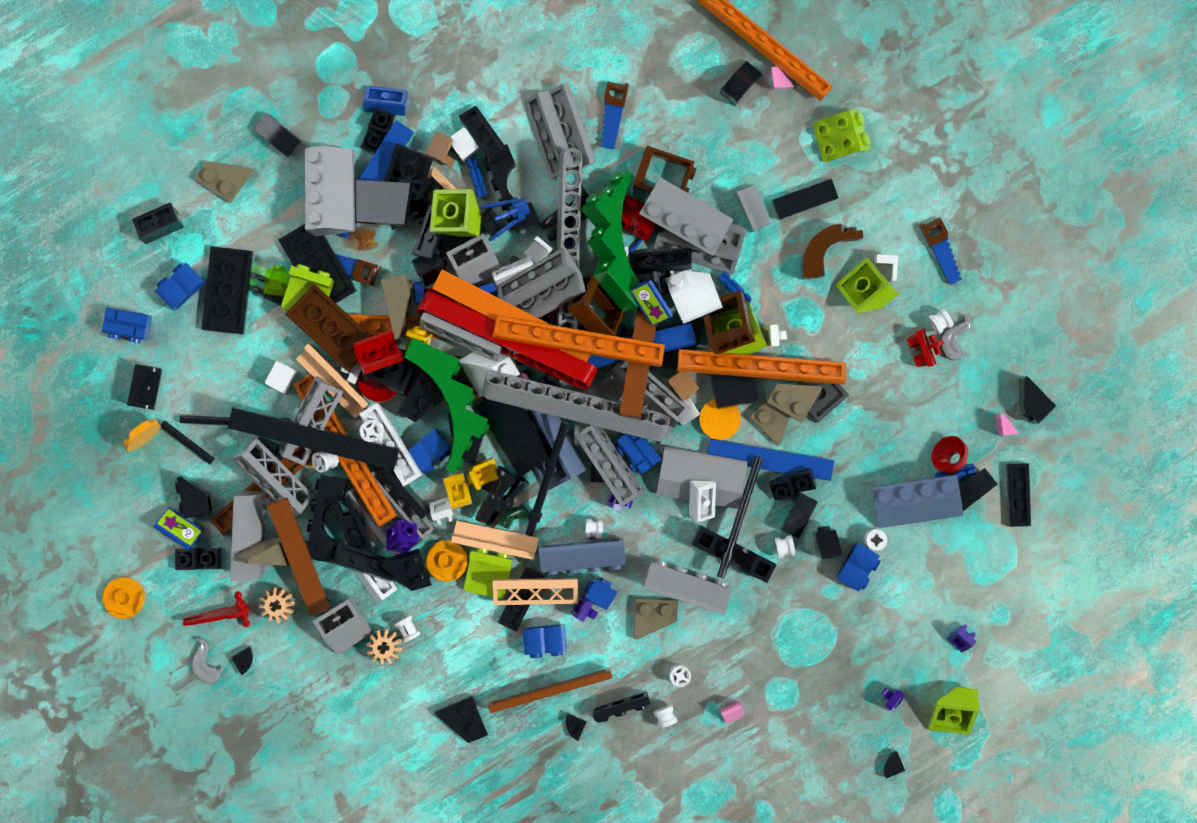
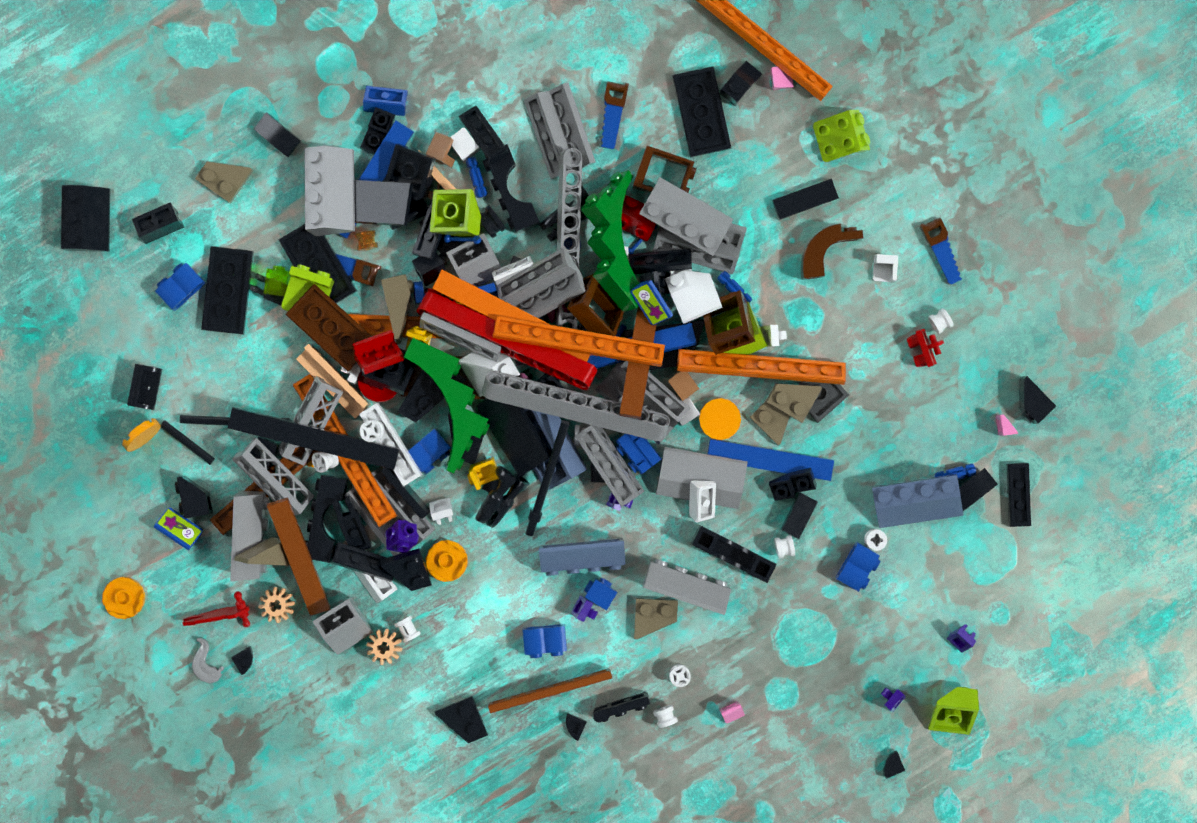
blue brick [102,307,152,344] -> none
black slope [175,548,221,570] -> none
white panel [265,361,298,393] -> none
yellow bracket [443,473,472,509] -> none
light nougat fence [451,520,539,560] -> none
lime bracket [464,548,513,599] -> none
blue plant [480,197,530,242] -> none
light nougat fence [493,578,578,605] -> none
black tile [498,566,545,632] -> none
clear green arm [500,505,530,529] -> none
white panel [524,236,553,263] -> none
white wheel [585,519,603,541] -> none
black tile [709,374,759,410] -> none
black bar [717,456,763,579] -> none
light grey panel [735,185,771,232] -> none
black slope [812,525,843,559] -> none
lime slope [835,257,899,314] -> none
red piece [931,436,968,473] -> none
light grey piece [941,315,971,361] -> none
none -> black slope [61,185,110,252]
none -> blue hinge [443,235,481,244]
none -> black tile [672,66,731,158]

